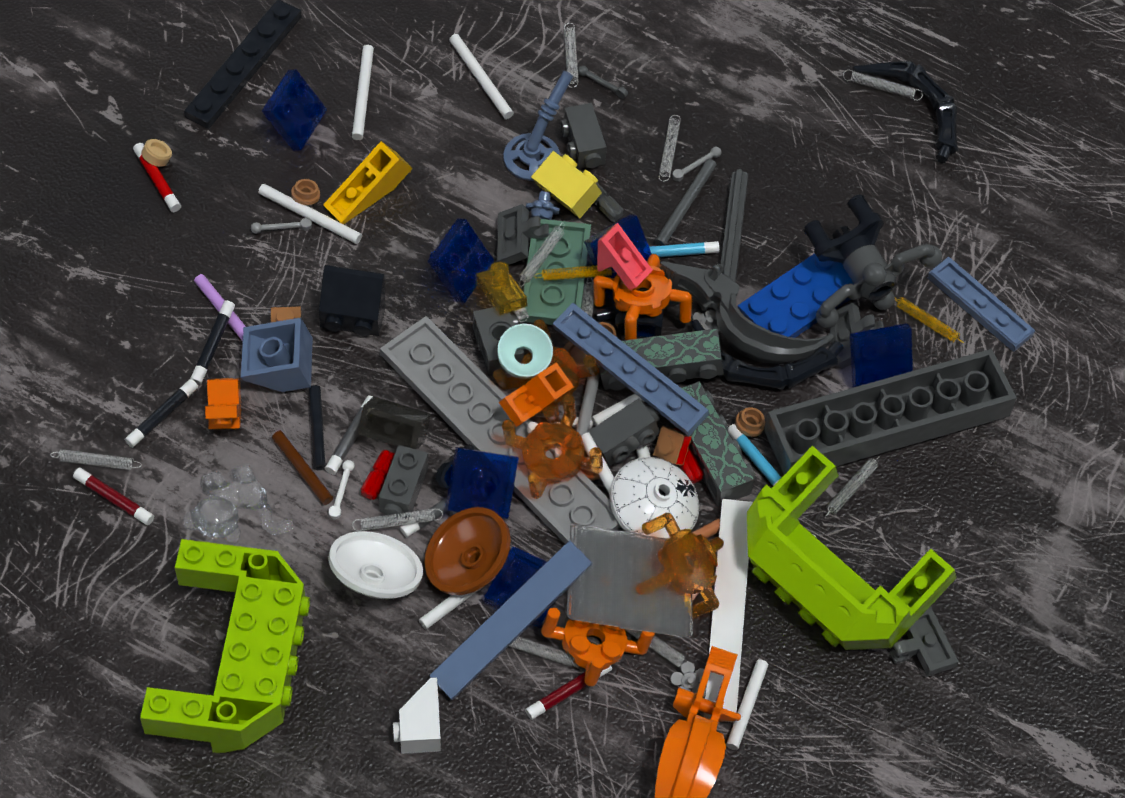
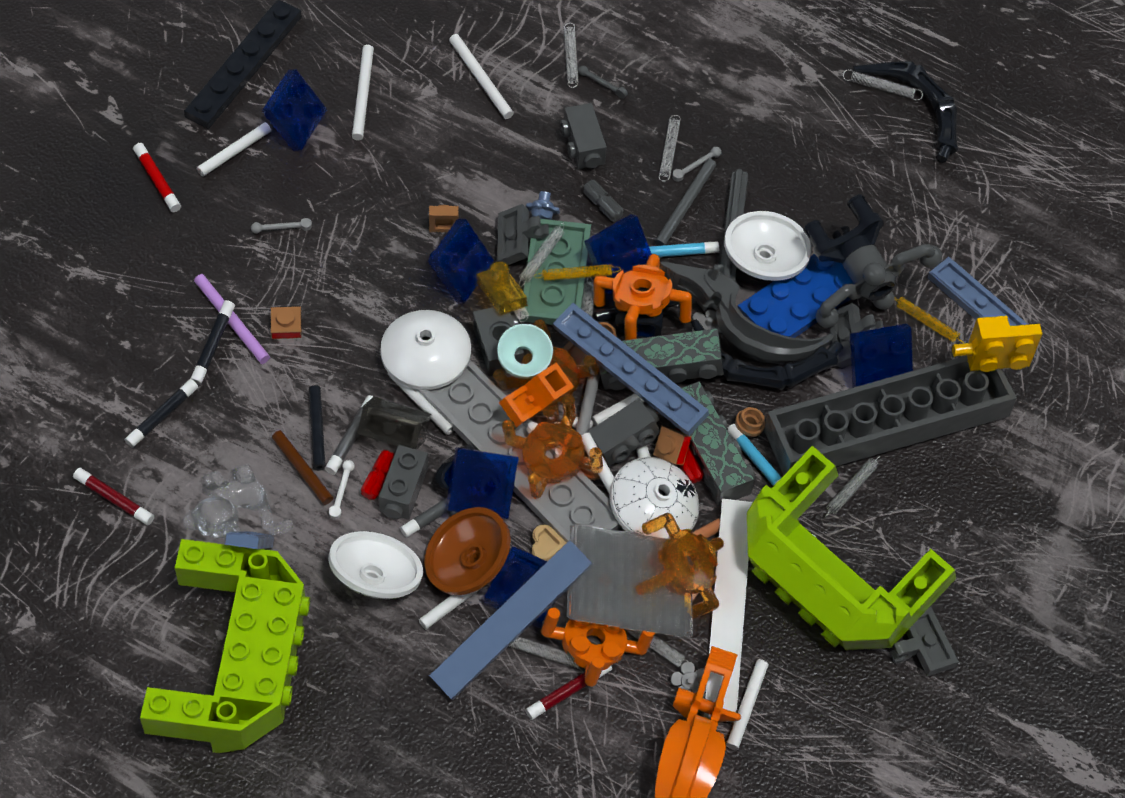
white piece [51,449,142,470] -> none
tan tile [141,139,172,167] -> none
orange brick [205,378,241,429] -> none
sand blue slope [241,317,313,392] -> none
white bar [258,184,362,244] -> none
medium nougat plate [291,179,320,205] -> none
black slope [319,265,386,336] -> none
yellow slope [323,141,413,224] -> none
white piece [352,509,443,531] -> none
white slope [393,678,441,754] -> none
sand blue dish [503,71,573,181] -> none
light yellow brick [531,151,602,219] -> none
coral slope [597,223,653,290] -> none
none -> white piece [197,122,271,177]
none -> sand blue tile [225,531,274,549]
none -> white dish [381,310,471,390]
none -> white piece [387,373,454,435]
none -> medium nougat plate [429,205,458,232]
none -> tan tile [531,524,567,566]
none -> white dish [724,211,812,281]
none -> yellow plate [952,316,1042,372]

